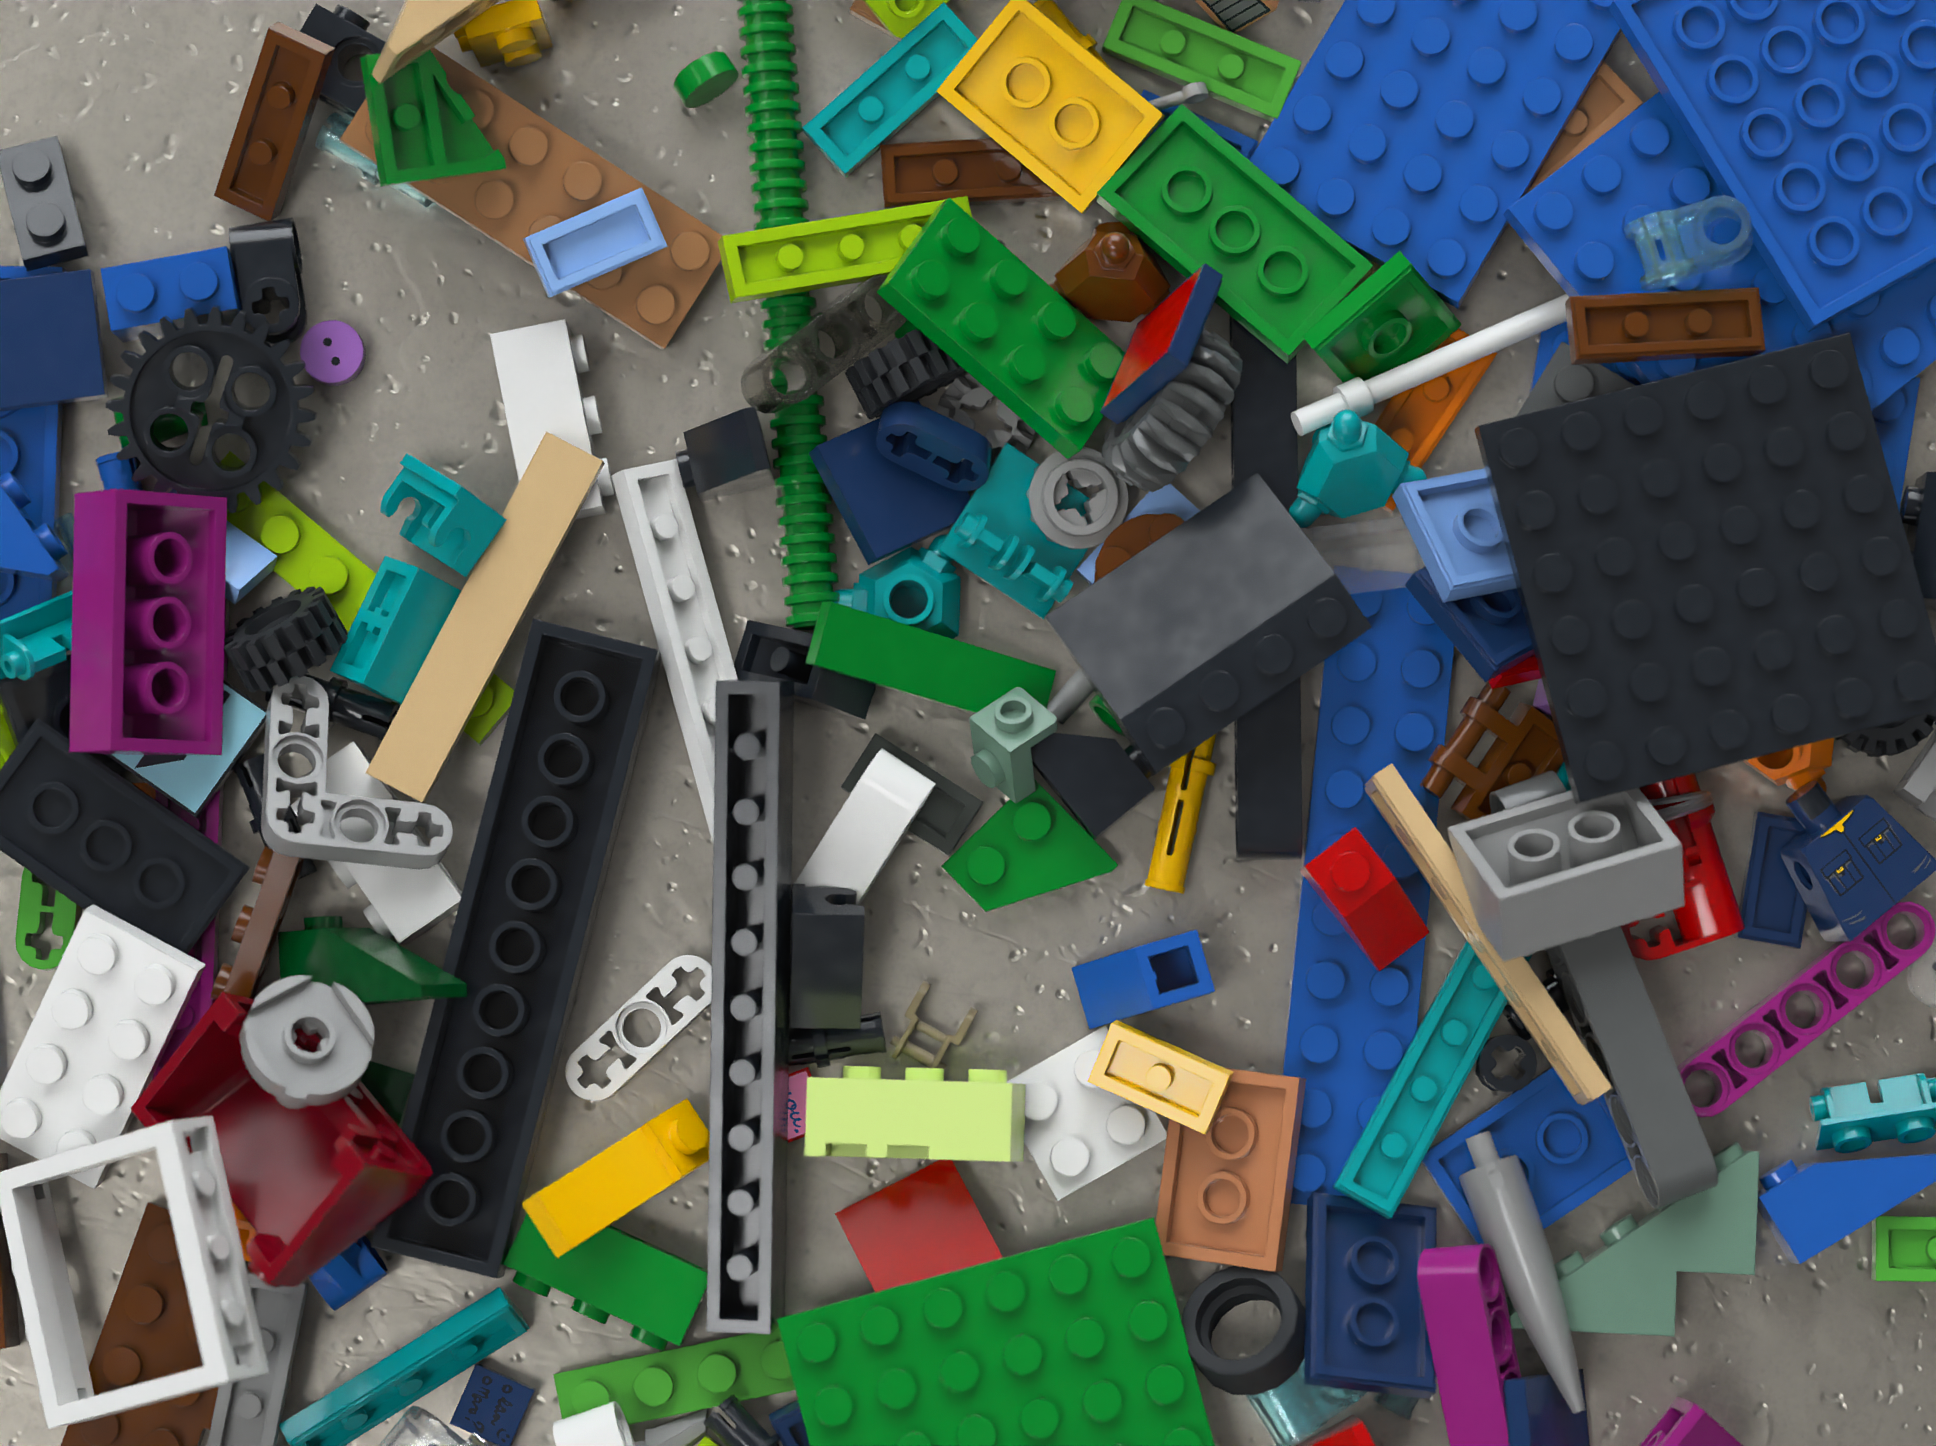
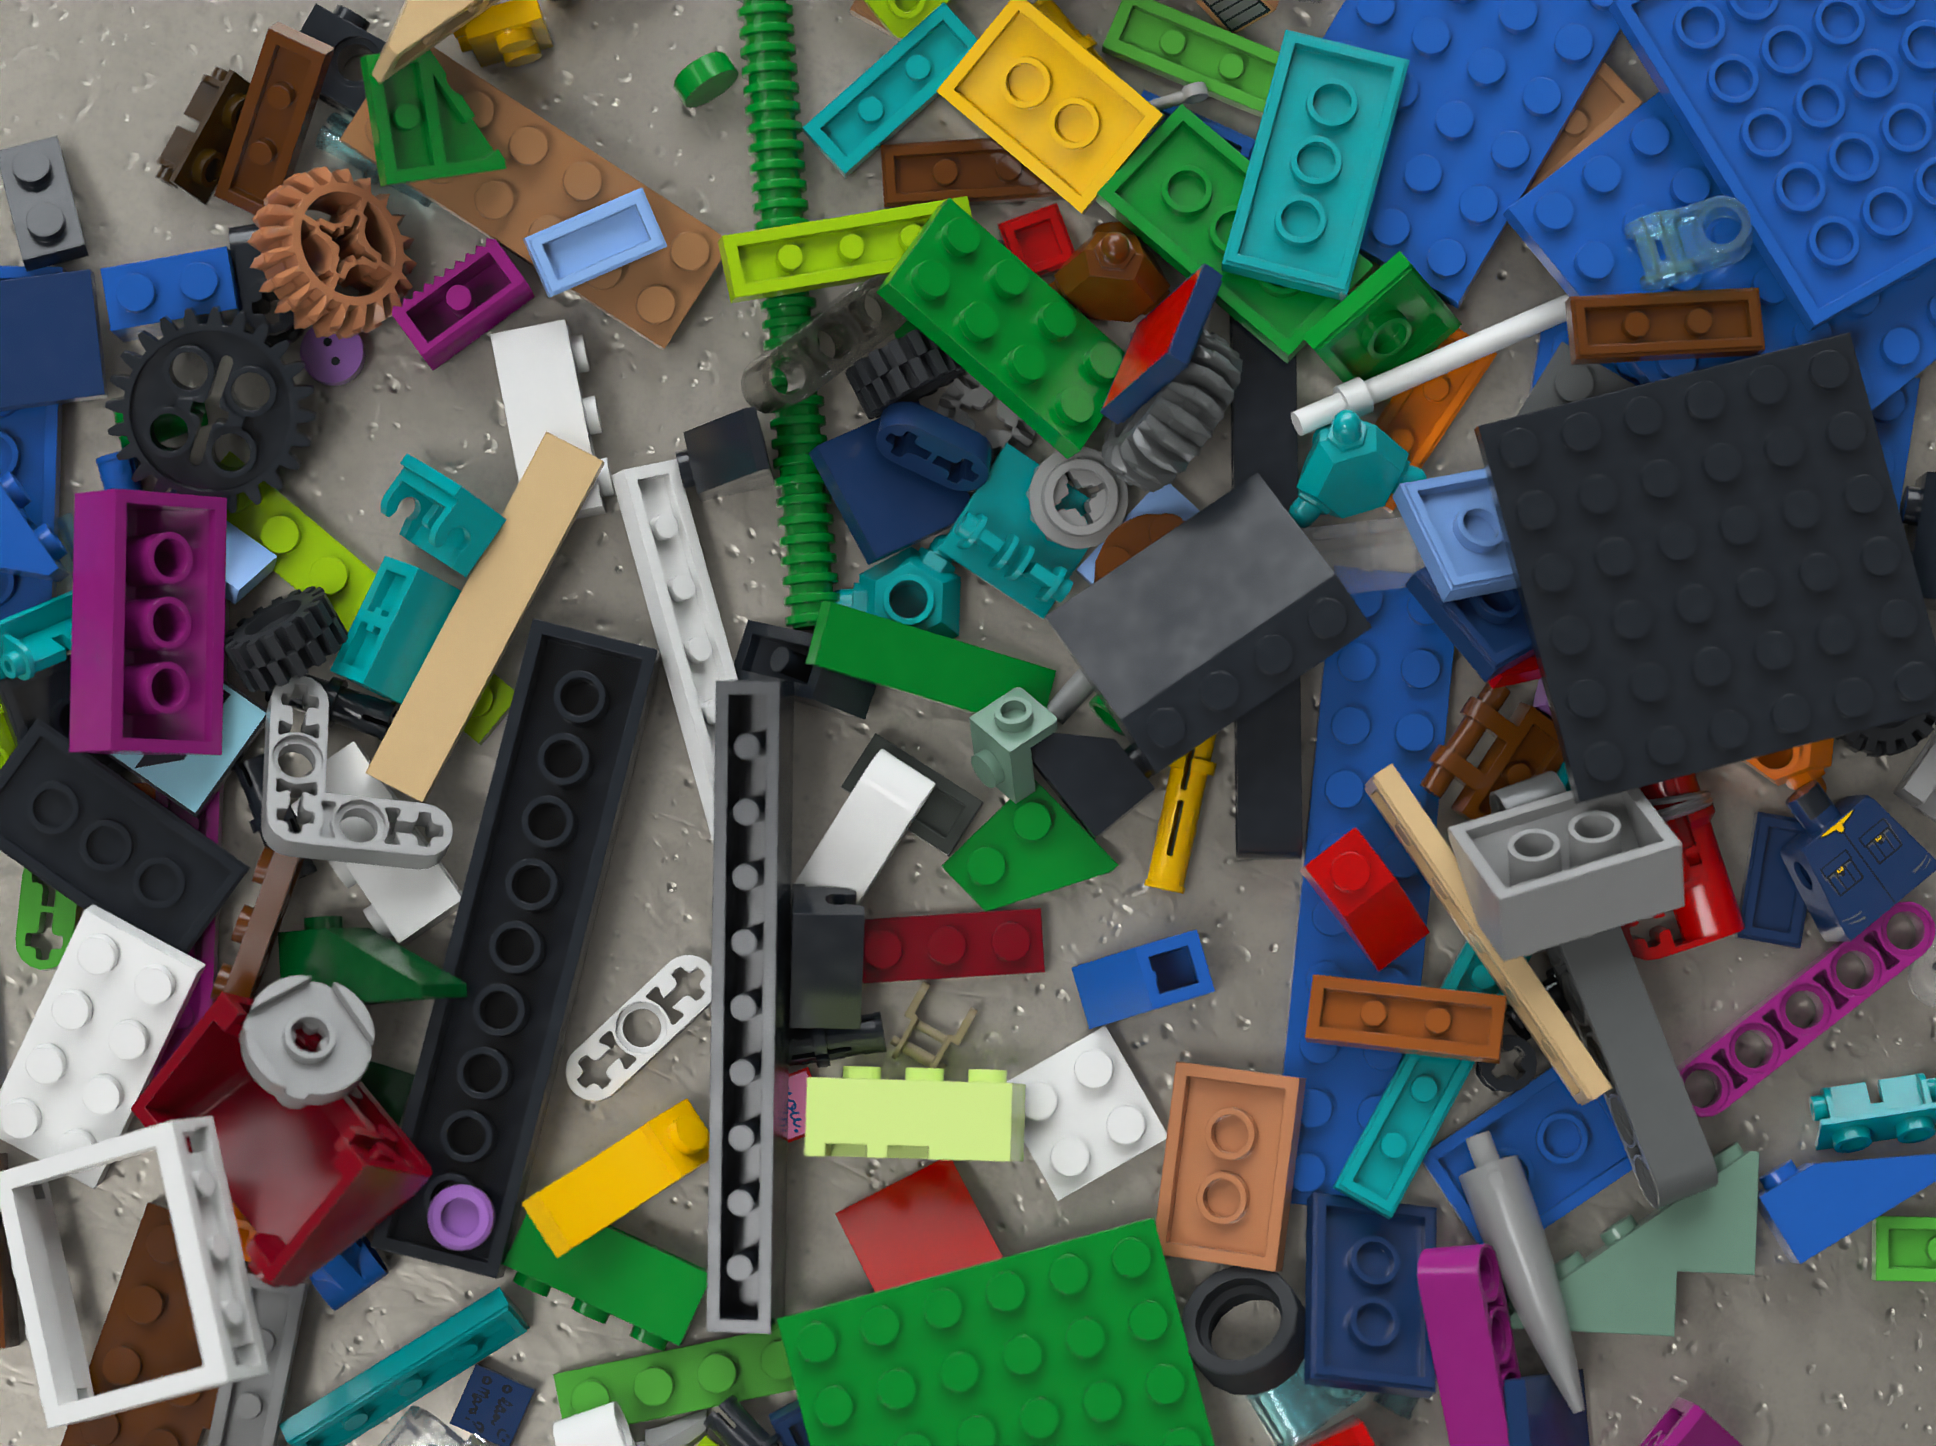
yellow plate [1087,1020,1234,1134] -> none
none -> dark brown hinge [155,66,250,205]
none -> nougat gear [247,166,417,340]
none -> magenta brick [391,238,535,371]
none -> medium lavender tile [428,1185,495,1250]
none -> dark red plate [862,908,1045,984]
none -> red tile [997,203,1075,278]
none -> teal tile [1221,30,1410,301]
none -> dark orange plate [1305,974,1507,1064]

